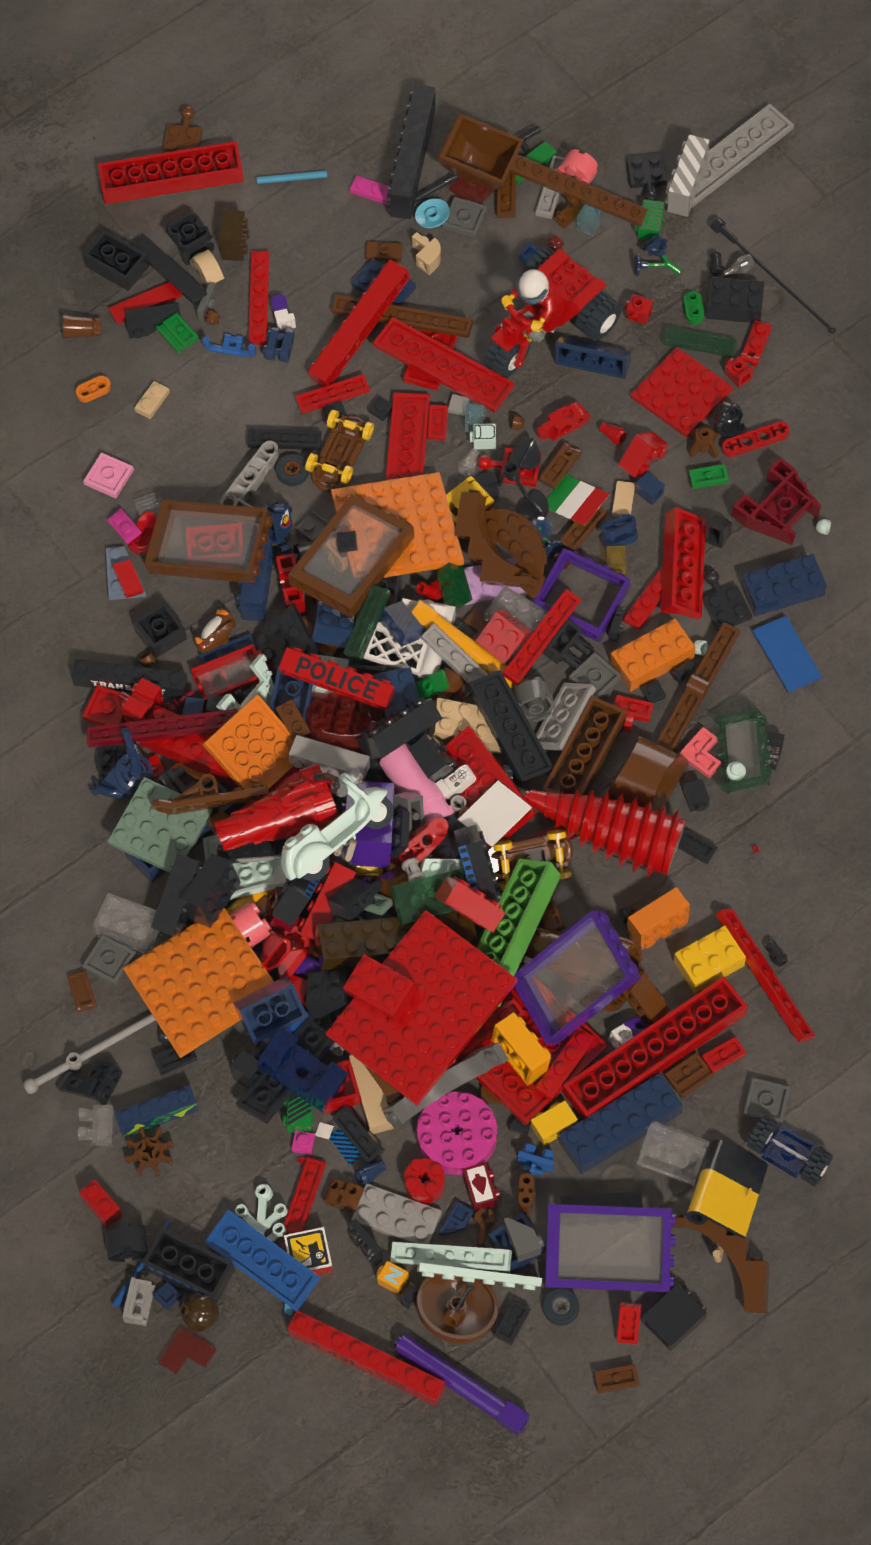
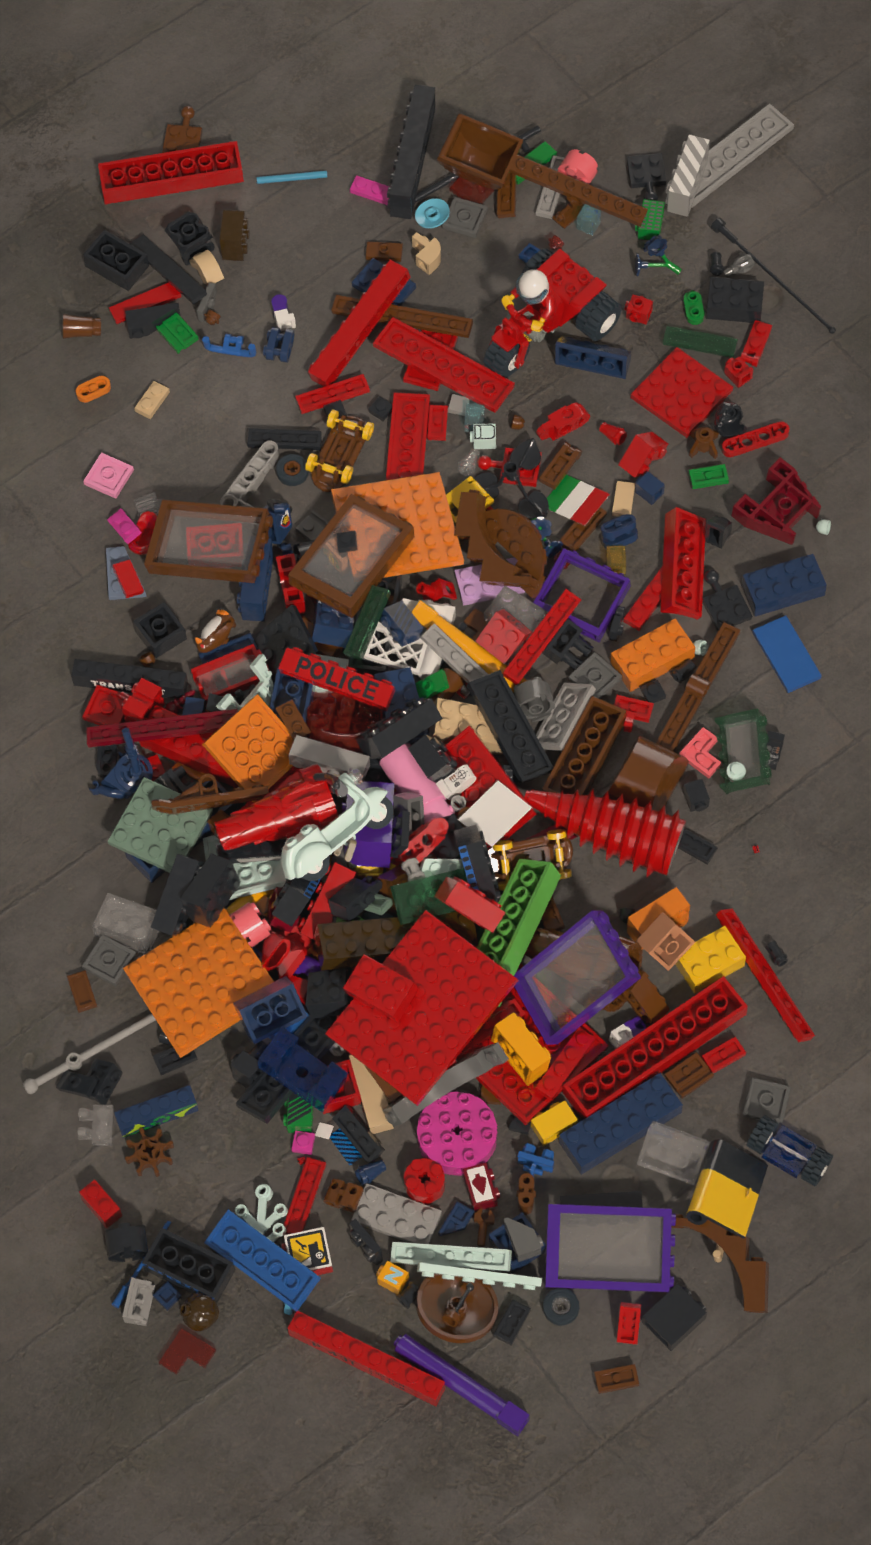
red plate [249,251,270,345] -> none
dark green brick [436,563,473,608] -> none
none -> nougat brick [636,912,695,971]

